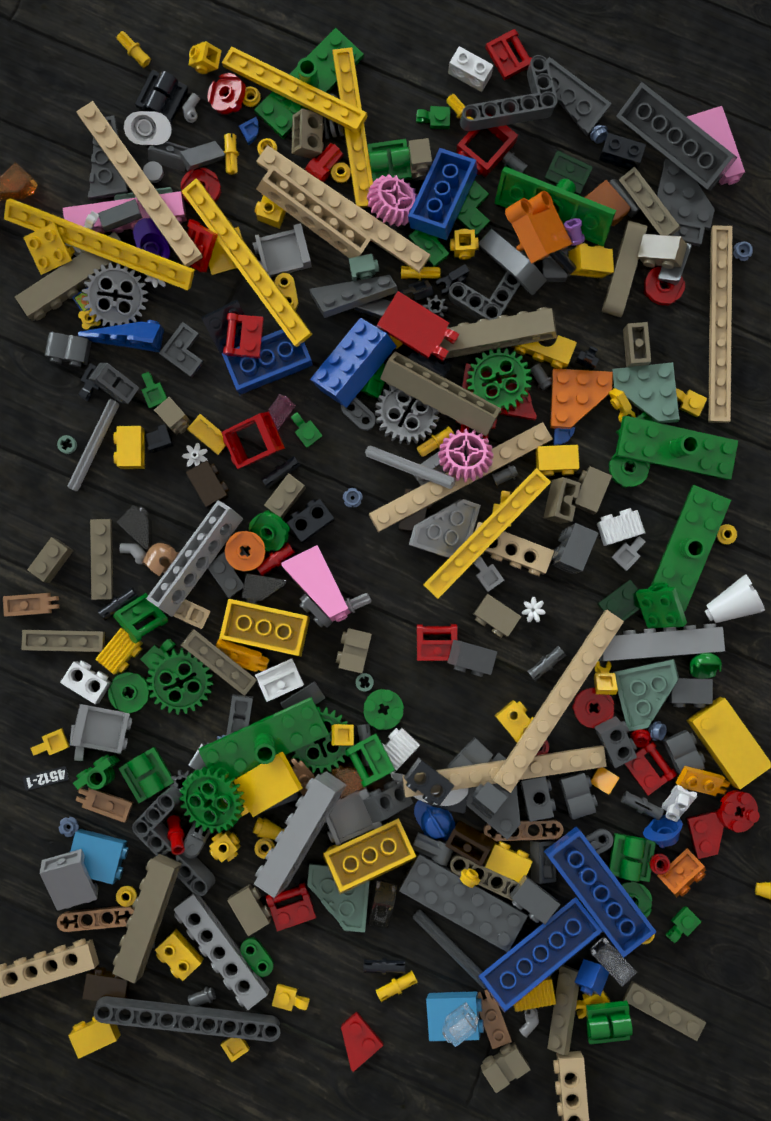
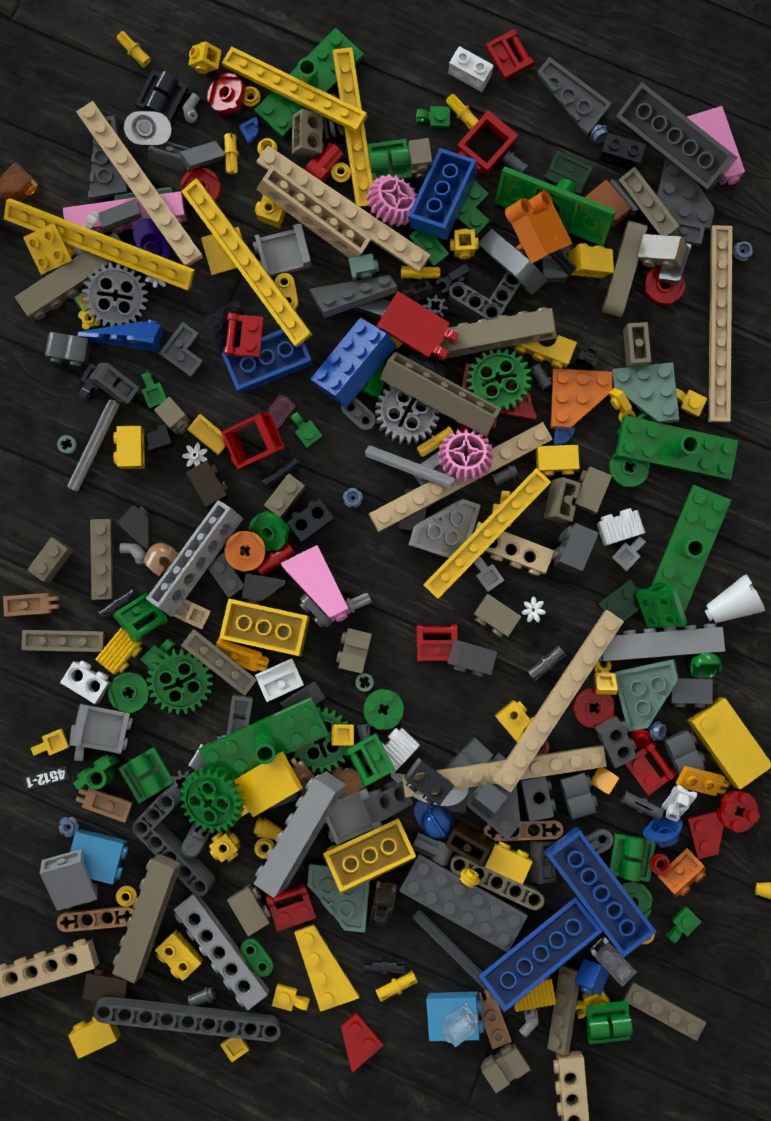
light grey tile [143,161,164,183] -> none
red pin [167,815,185,855] -> none
red plate [178,219,218,272] -> none
dark grey beam [460,55,557,131] -> none
dark grey brick [510,875,560,924] -> none
medium lavender bush [564,218,585,246] -> none
yellow plate [717,524,737,545] -> none
none -> yellow wing [294,924,360,1012]

